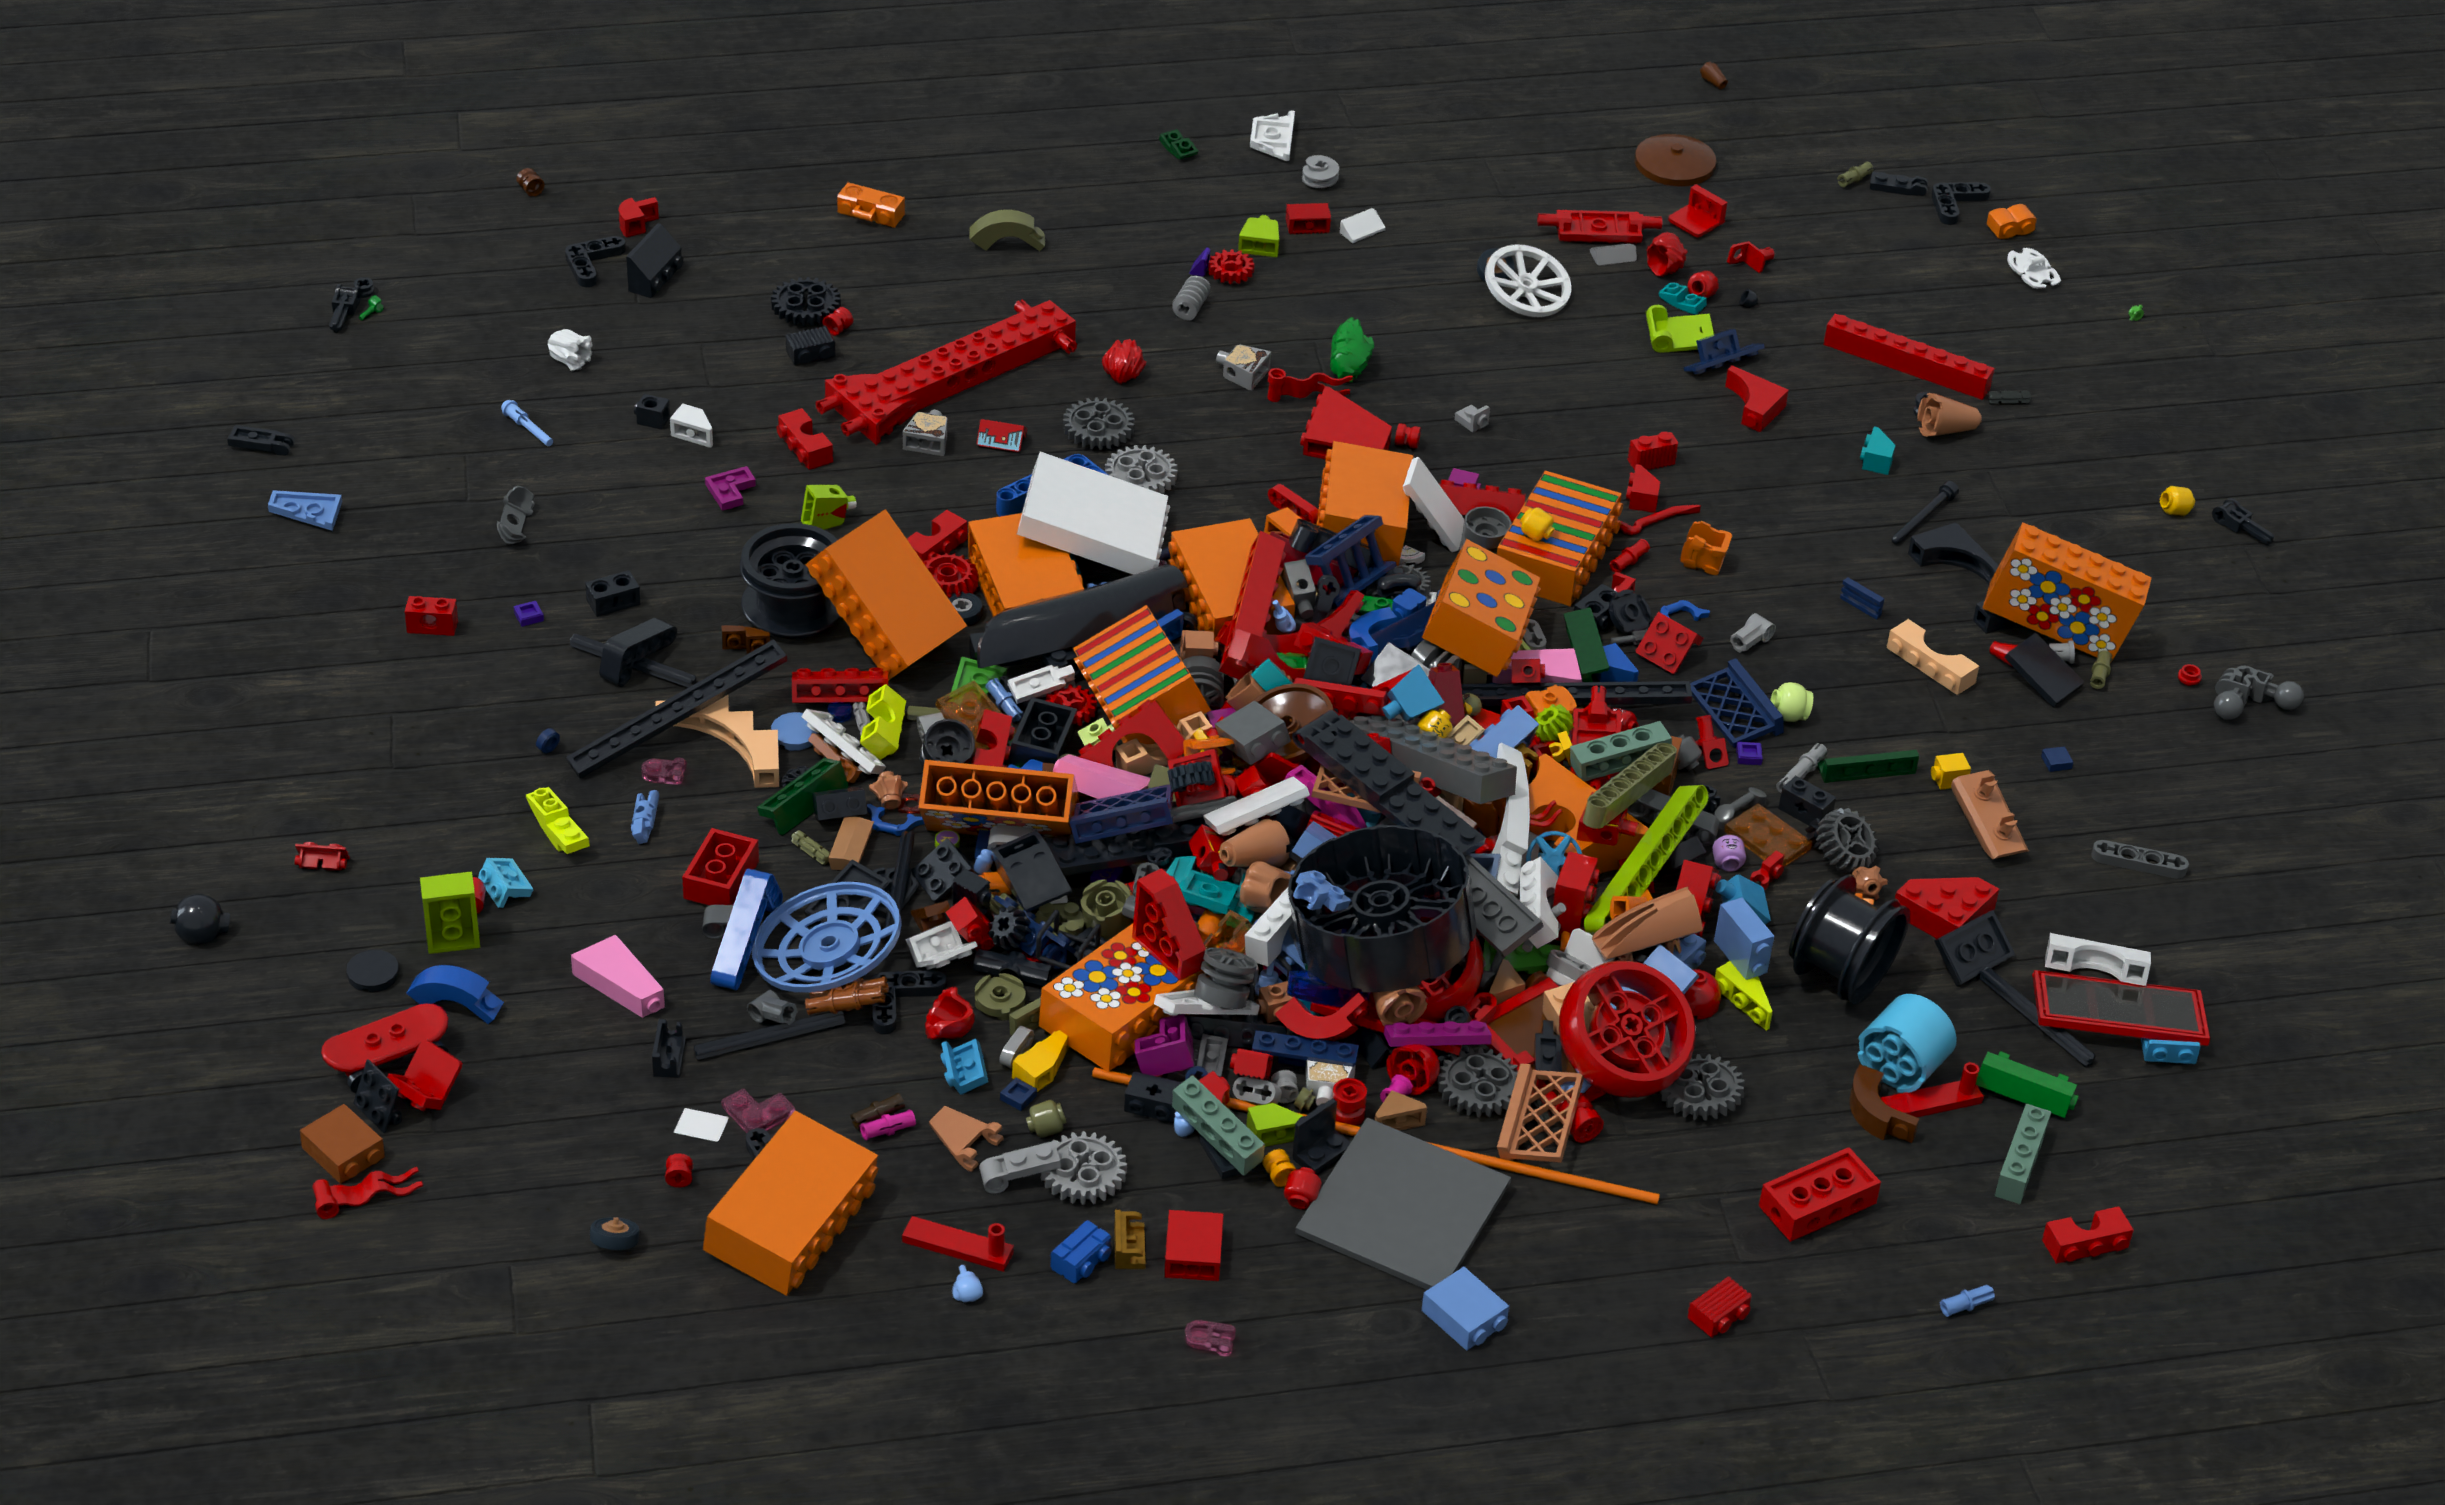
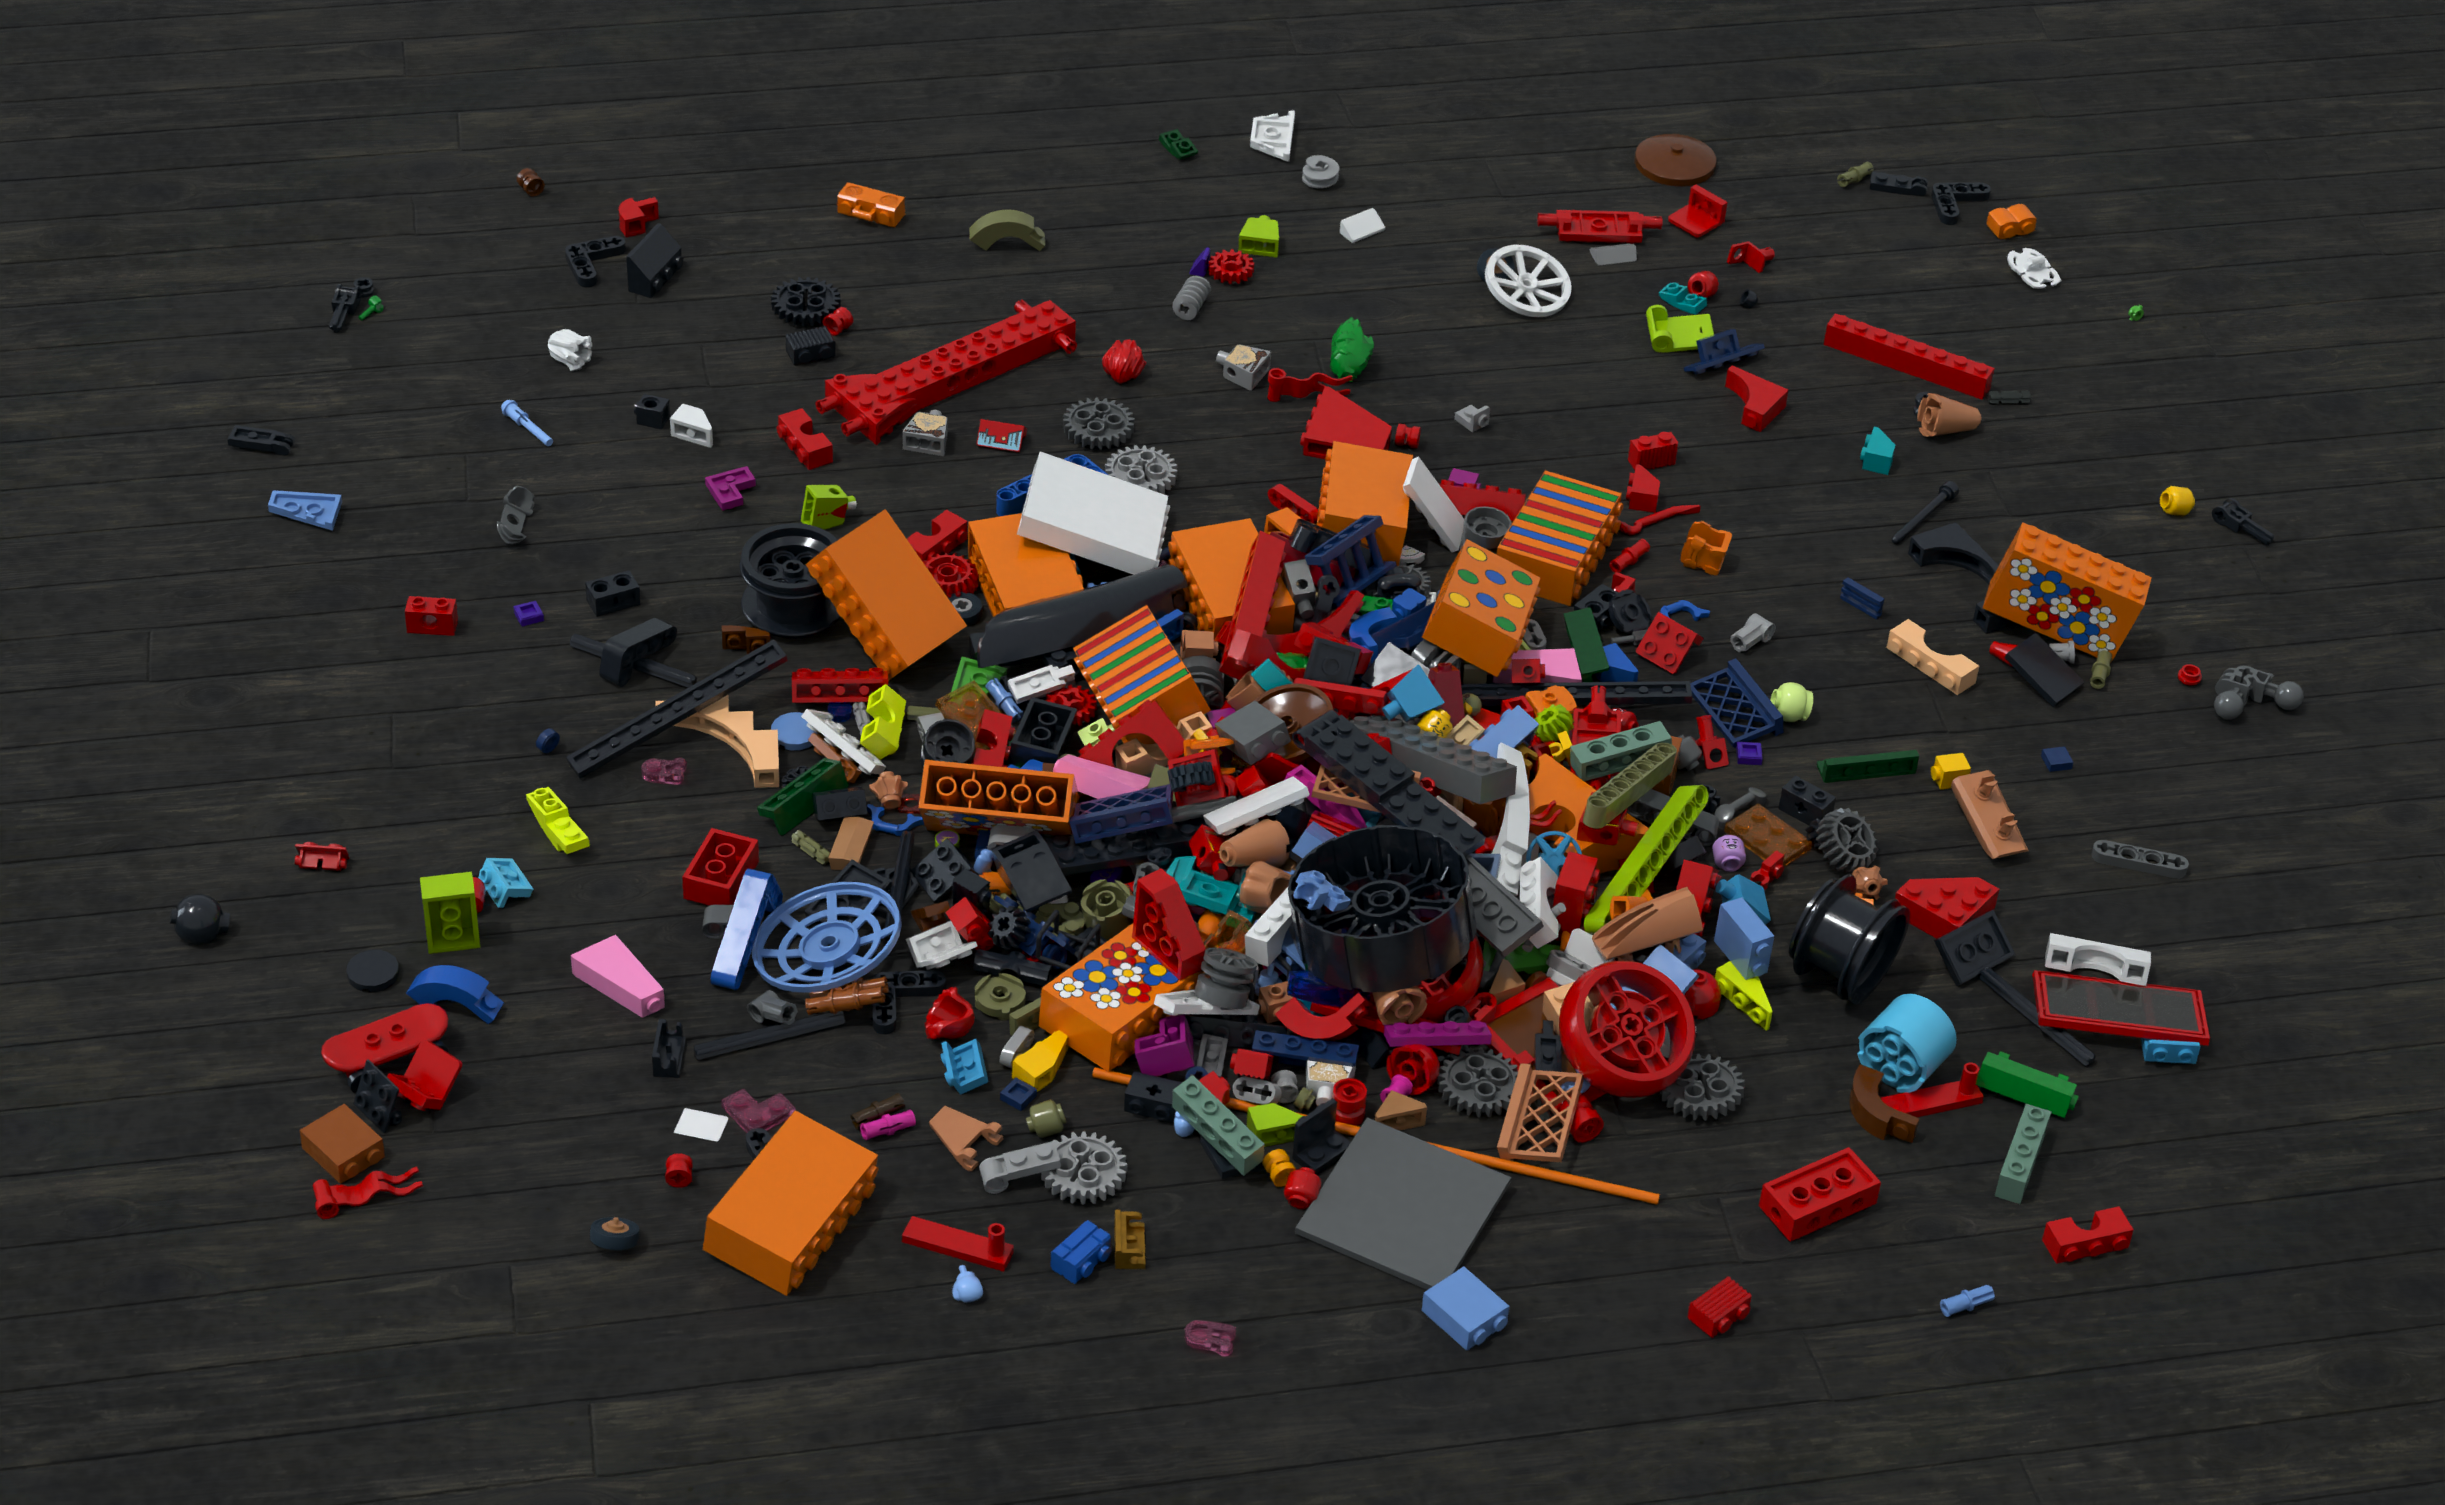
medium blue hinge [631,790,659,844] -> none
red brick [1164,1210,1223,1281] -> none
light blue piece [1273,600,1296,633] -> none
red brick [1286,203,1331,234] -> none
yellow head [1520,507,1555,542] -> none
red hair [1647,232,1688,277] -> none
reddish brown cone [1700,62,1728,89] -> none
light grey pin [1776,743,1828,793] -> none

